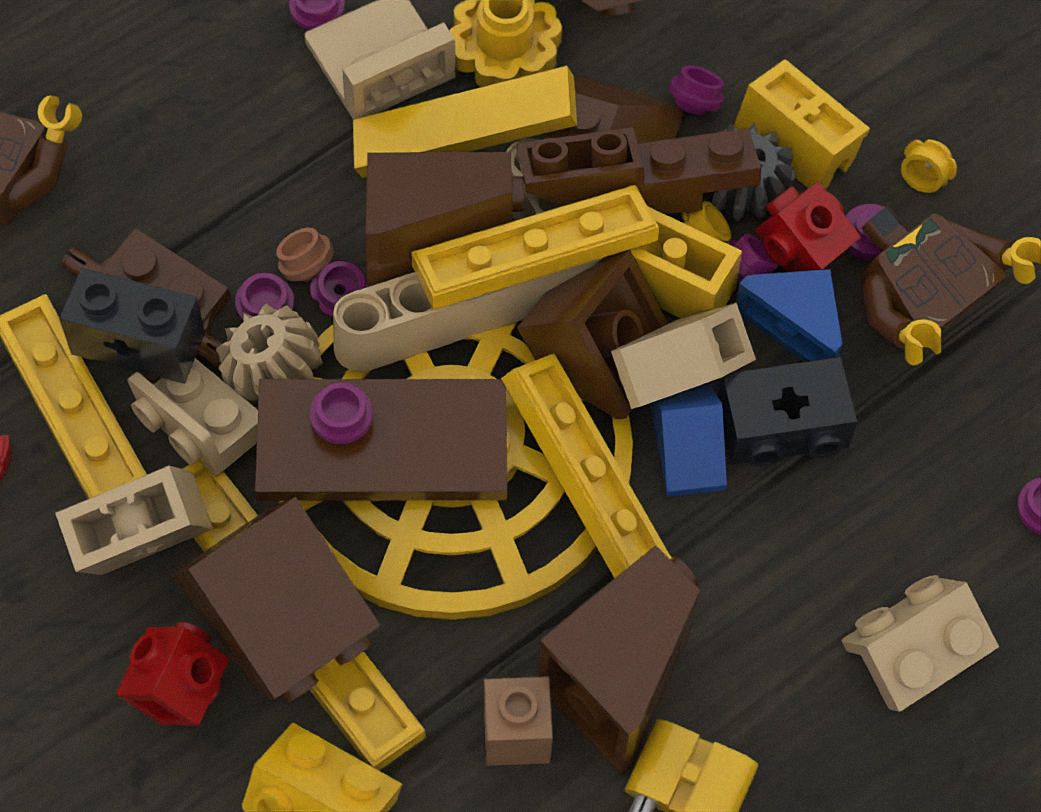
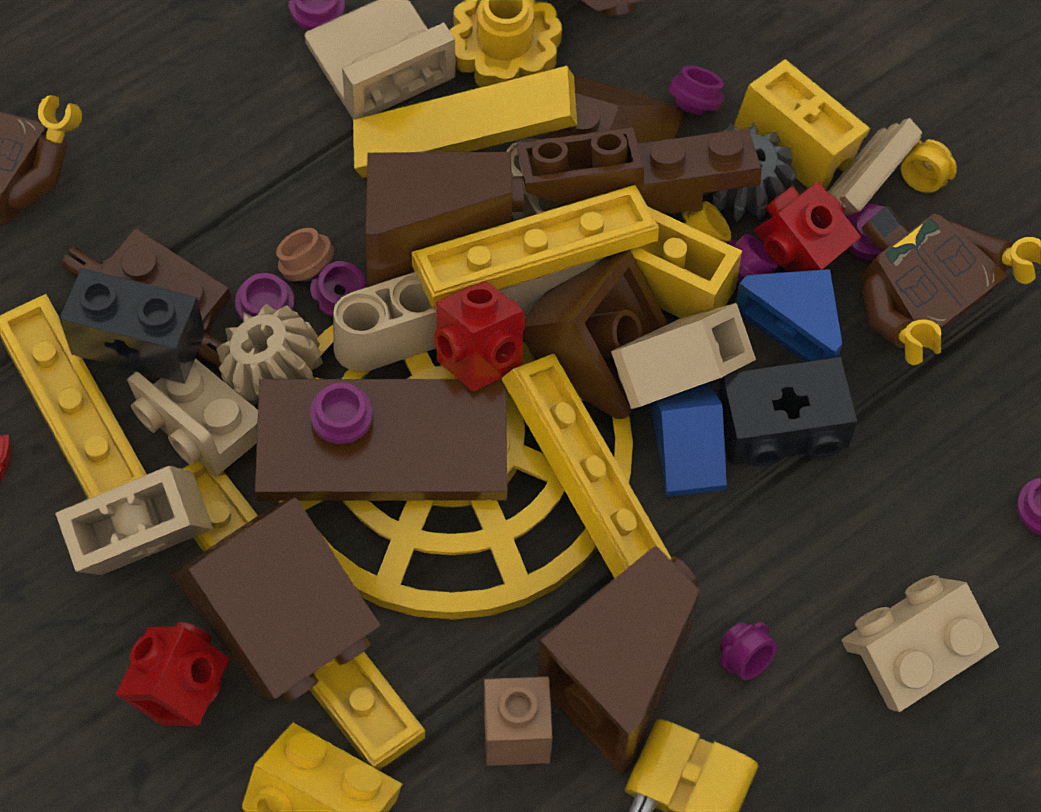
none -> red brick [434,281,525,392]
none -> magenta plate [719,622,778,681]
none -> tan tile [828,118,923,216]

